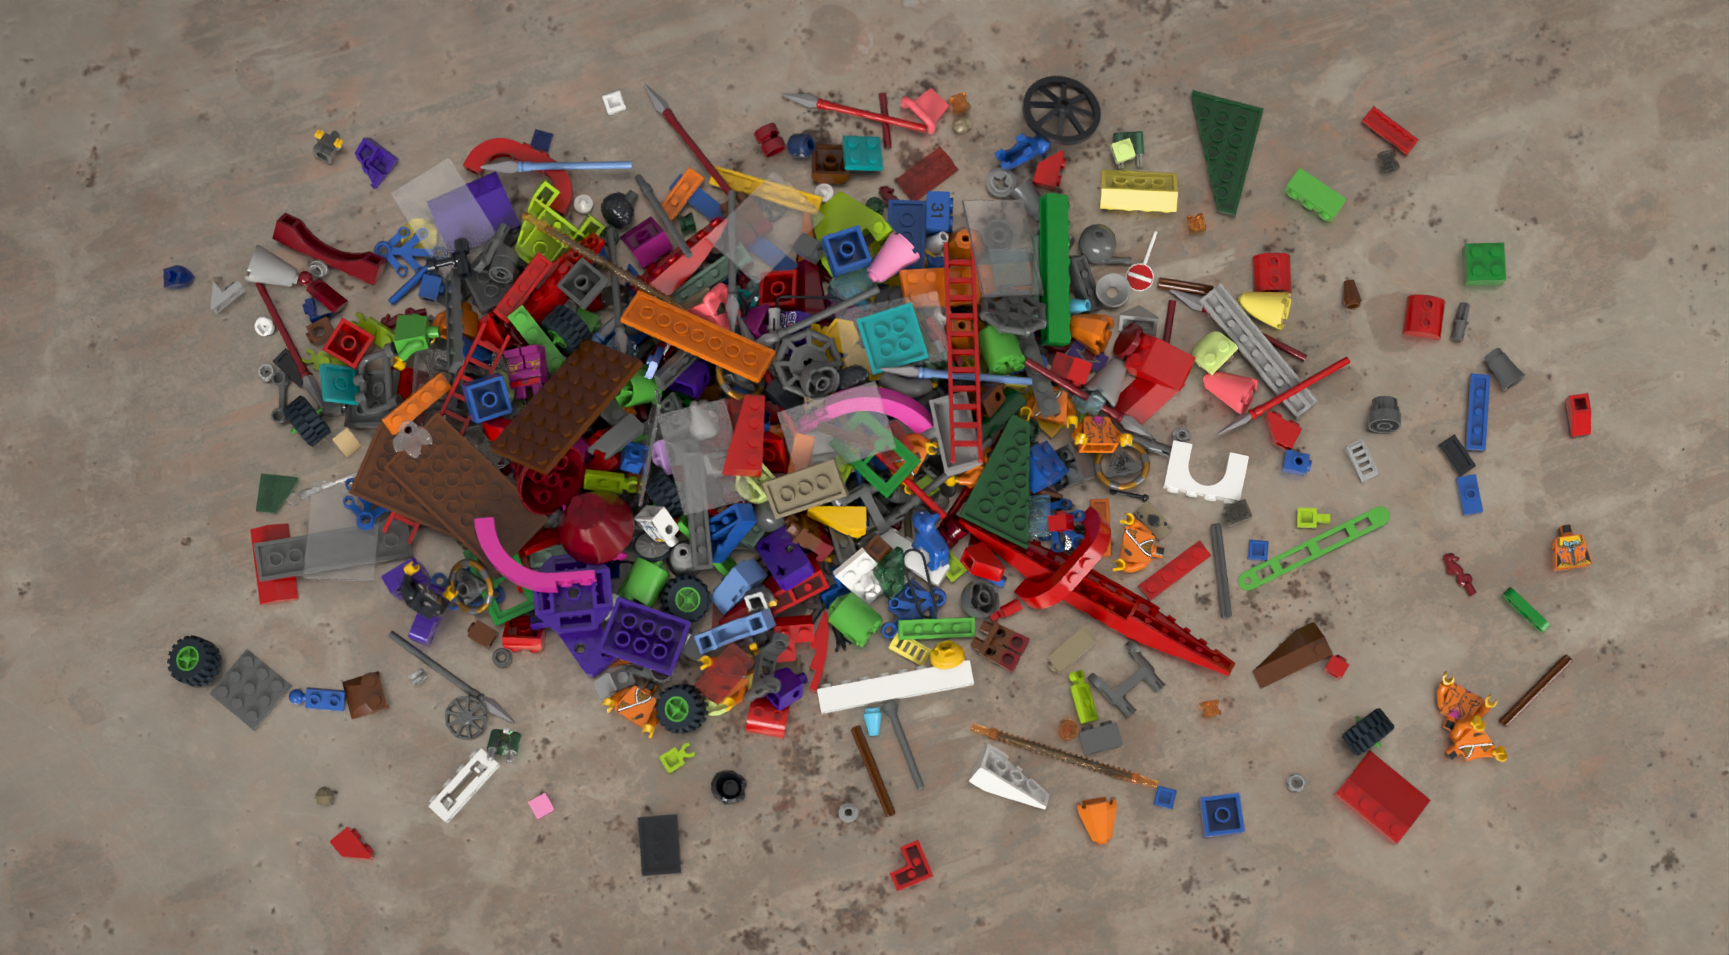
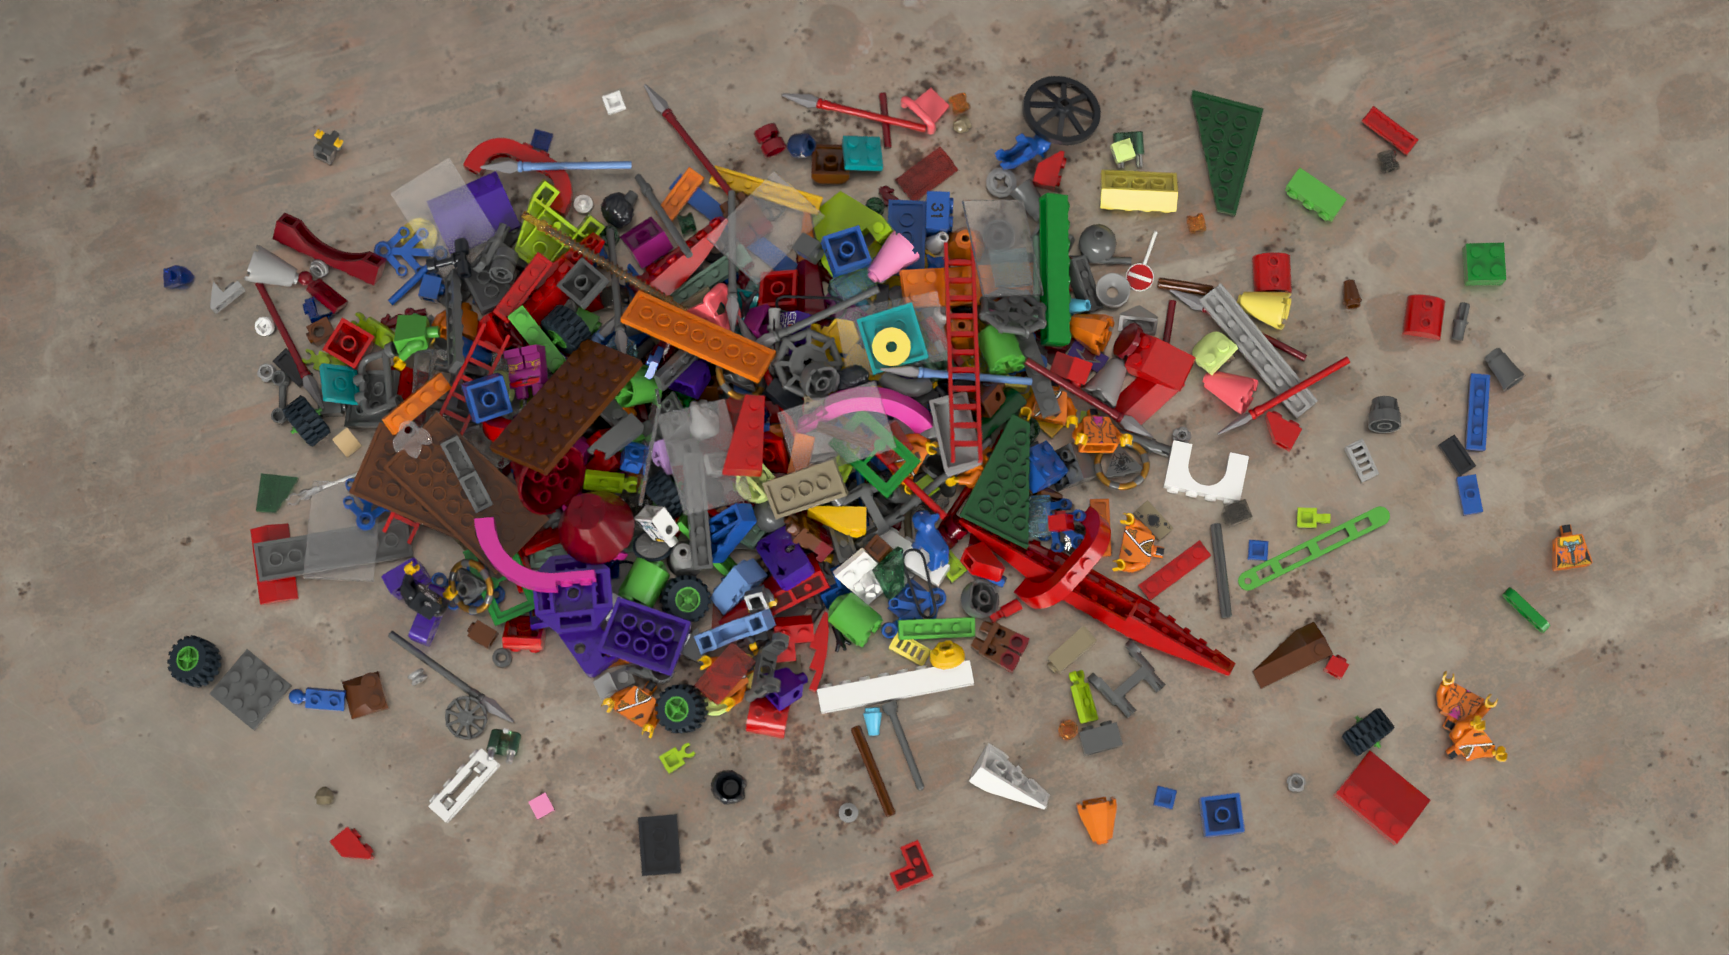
dark purple slope [355,138,399,189] -> none
white tile [815,184,834,203] -> none
clear orange hose [970,723,1158,789] -> none
clear light blue bracket [1071,393,1106,417] -> none
black hinge [1110,488,1149,502] -> none
clear orange wheel [1199,699,1222,719] -> none
blue brick [1281,450,1312,476] -> none
dark red animal [1443,553,1477,596] -> none
reddish brown axle [1499,655,1573,727] -> none
red slope [1565,393,1592,437] -> none
none -> dark grey slope [439,433,493,513]
none -> light yellow tile [872,327,911,366]

